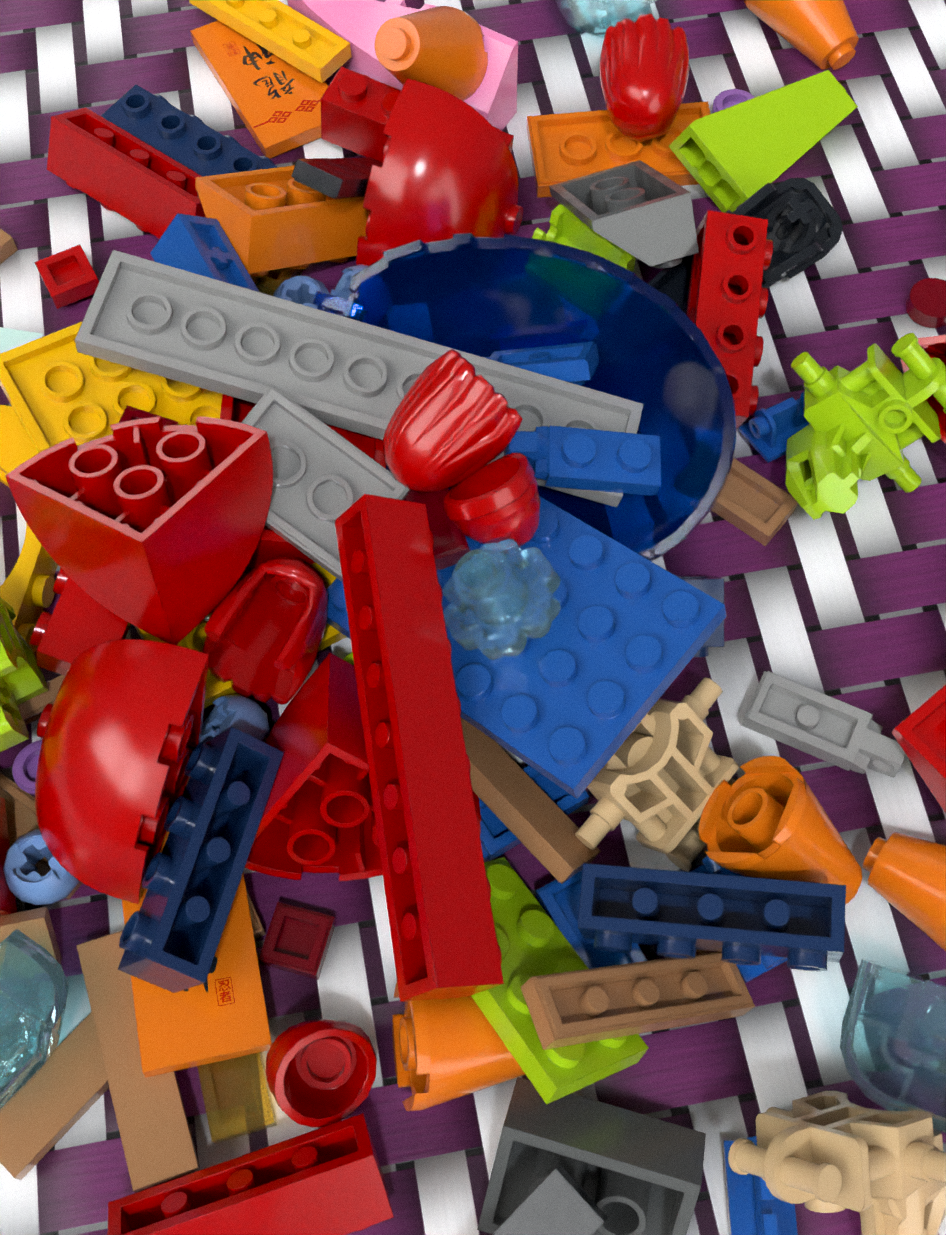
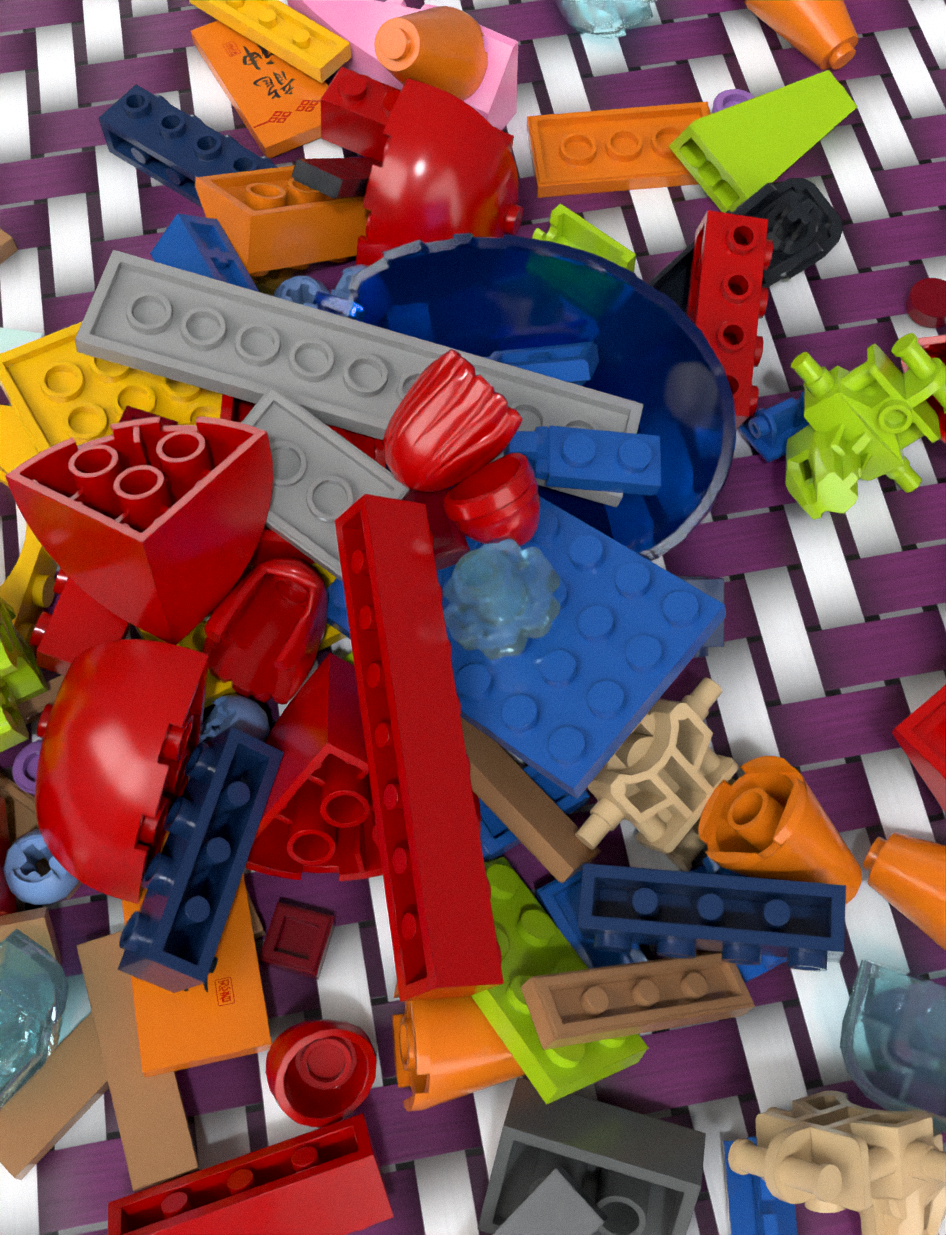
red plate [34,244,99,309] -> none
red brick [47,107,206,239] -> none
clear yellow tile [197,1052,277,1144] -> none
dark grey slope [549,160,699,268] -> none
red hair [600,14,690,142] -> none
medium nougat tile [680,444,798,547] -> none
light grey hinge [741,671,906,778] -> none

